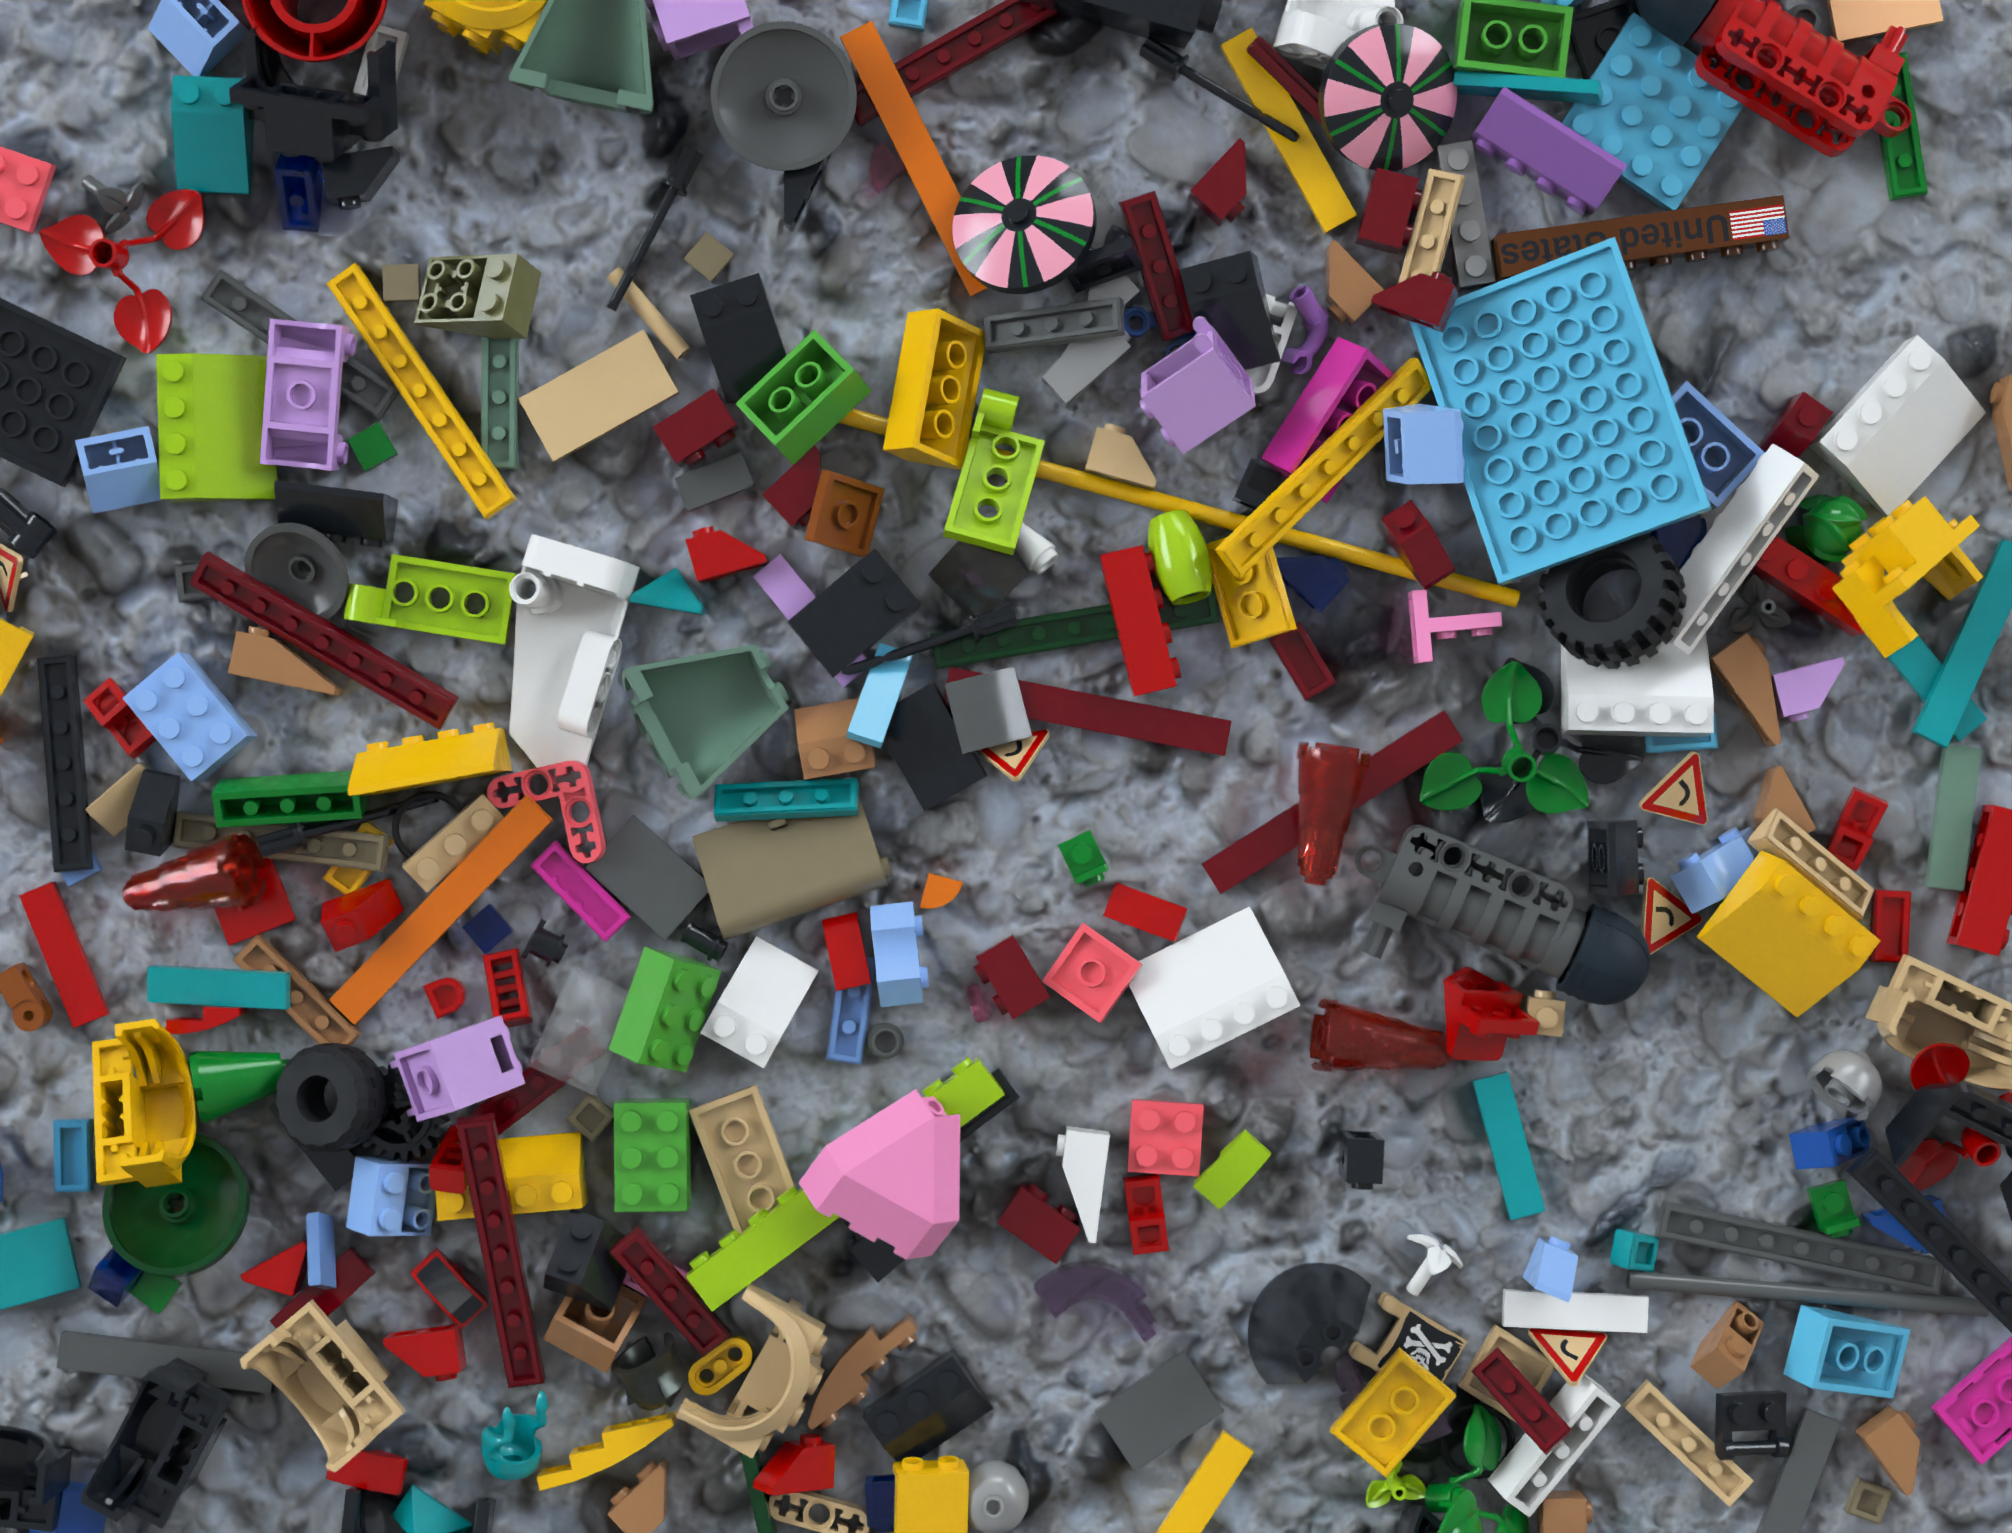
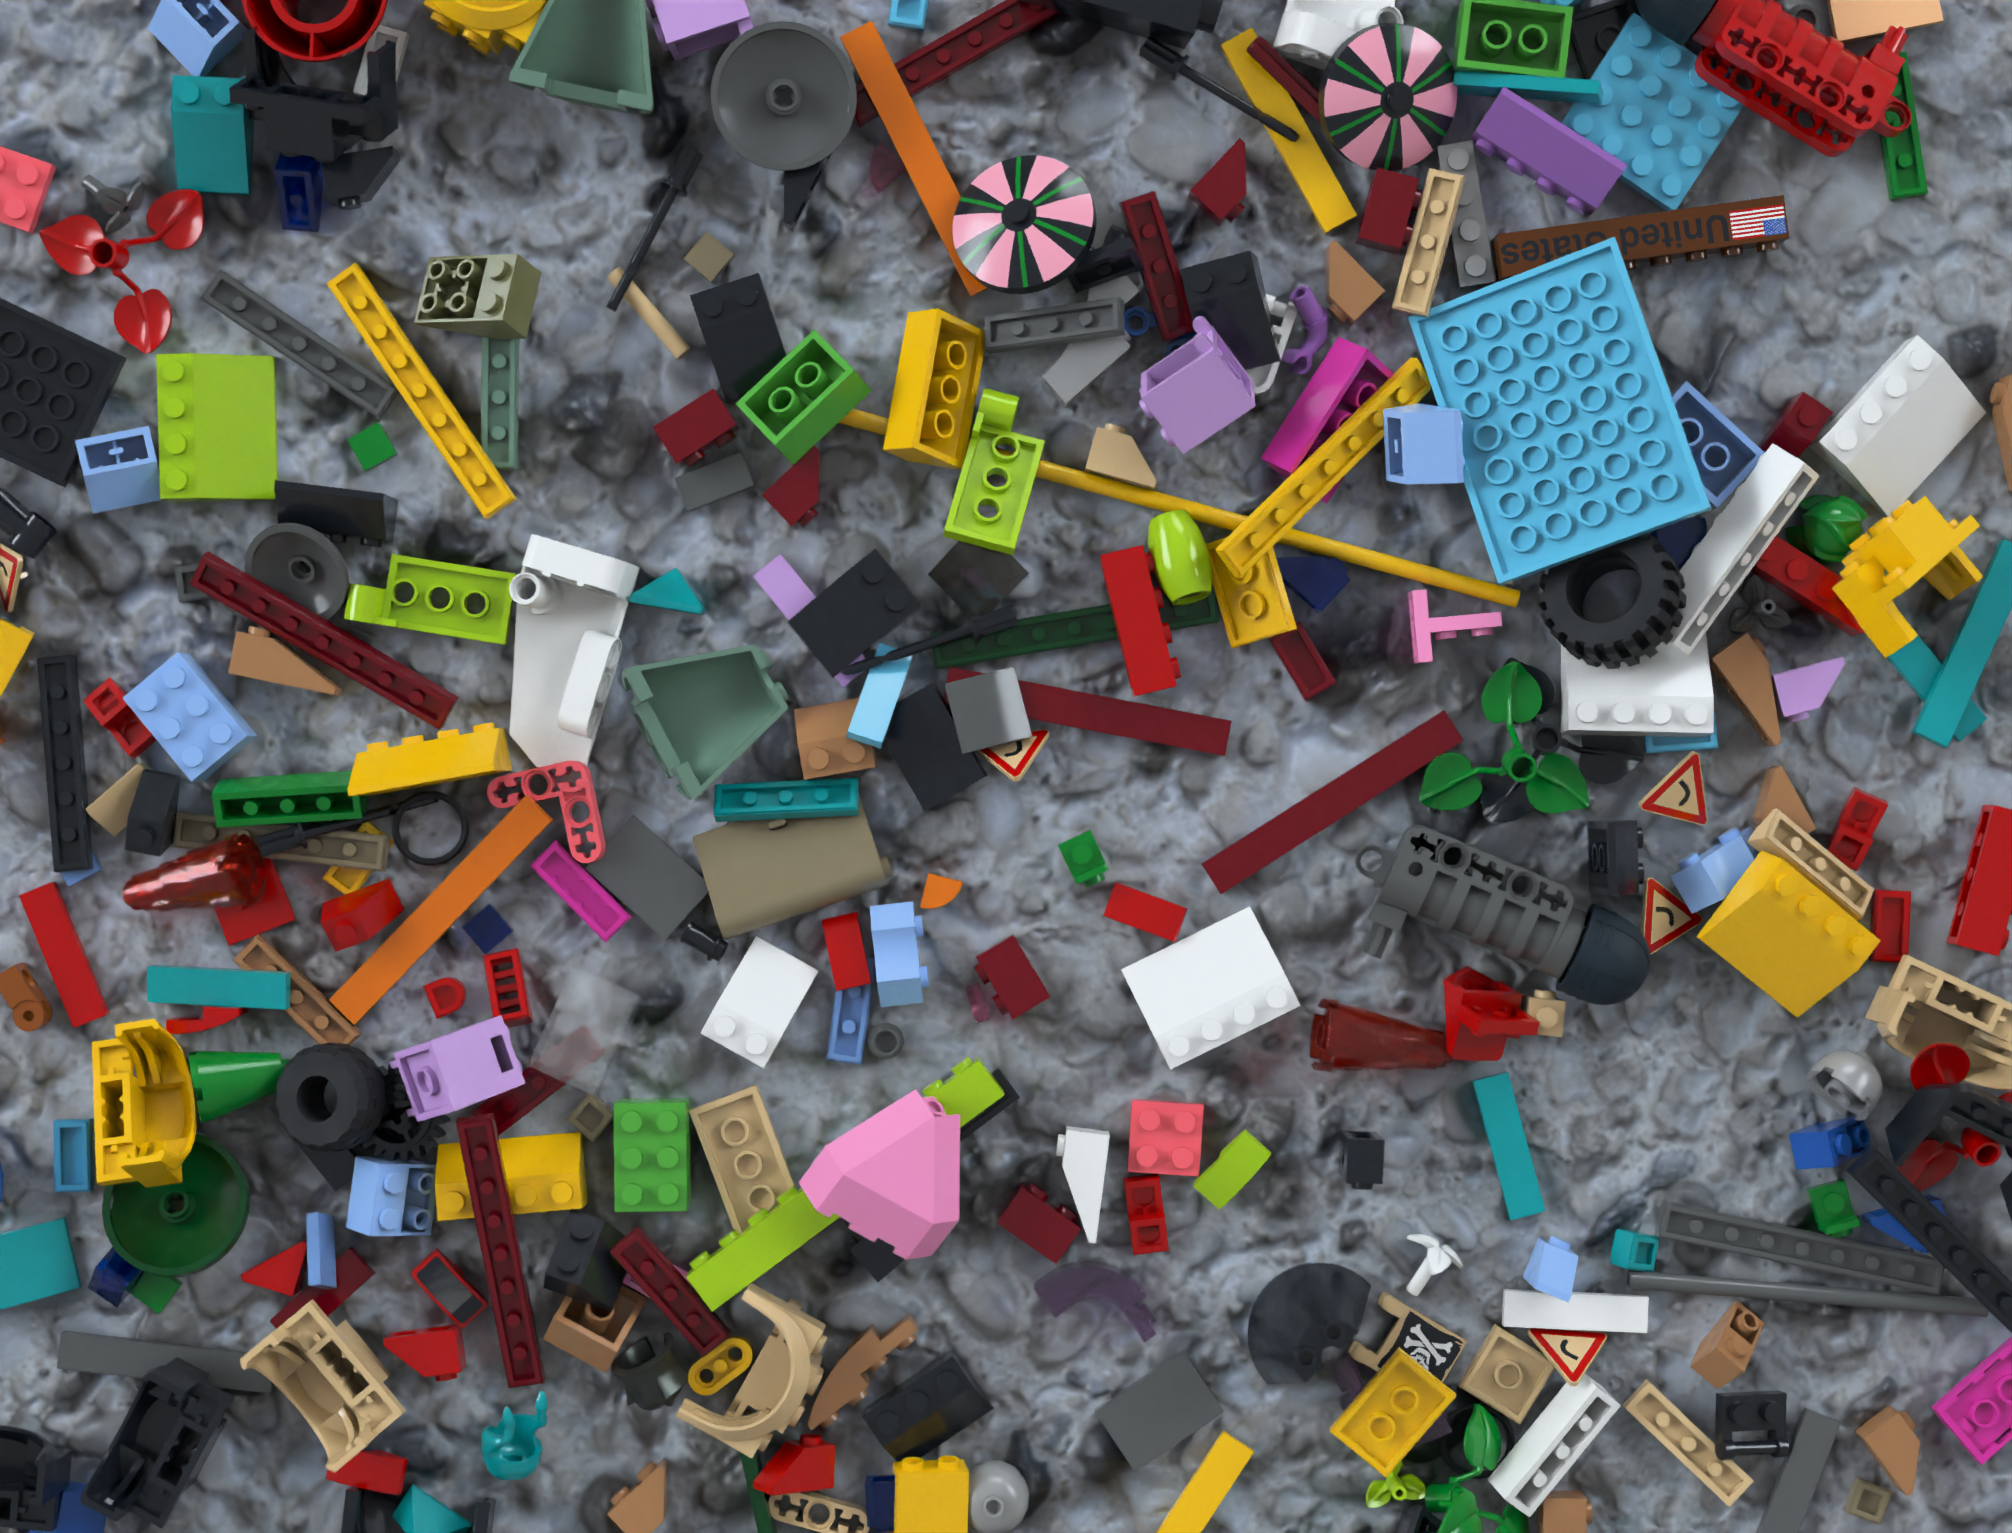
lavender piece [260,318,357,471] -> none
dark tan tile [382,264,421,303] -> none
tan plate [402,792,505,893] -> none
red slope [429,1125,468,1194] -> none
tan tile [519,329,680,463] -> none
black brick [521,919,568,967] -> none
yellow slope [537,1411,677,1491] -> none
bright green brick [609,947,722,1073] -> none
red slope [686,526,769,583] -> none
dark orange plate [804,470,885,558] -> none
white cone [1015,523,1059,575] -> none
coral plate [1042,923,1143,1023] -> none
black panel [1232,458,1281,510] -> none
clear red cone [1296,742,1371,885] -> none
dark red slope [1371,272,1459,333] -> none
dark red slope [1381,500,1455,590] -> none
dark red tile [1471,1347,1573,1456] -> none
medium azure slope [1783,1305,1911,1399] -> none
sand green tile [1925,745,1982,891] -> none

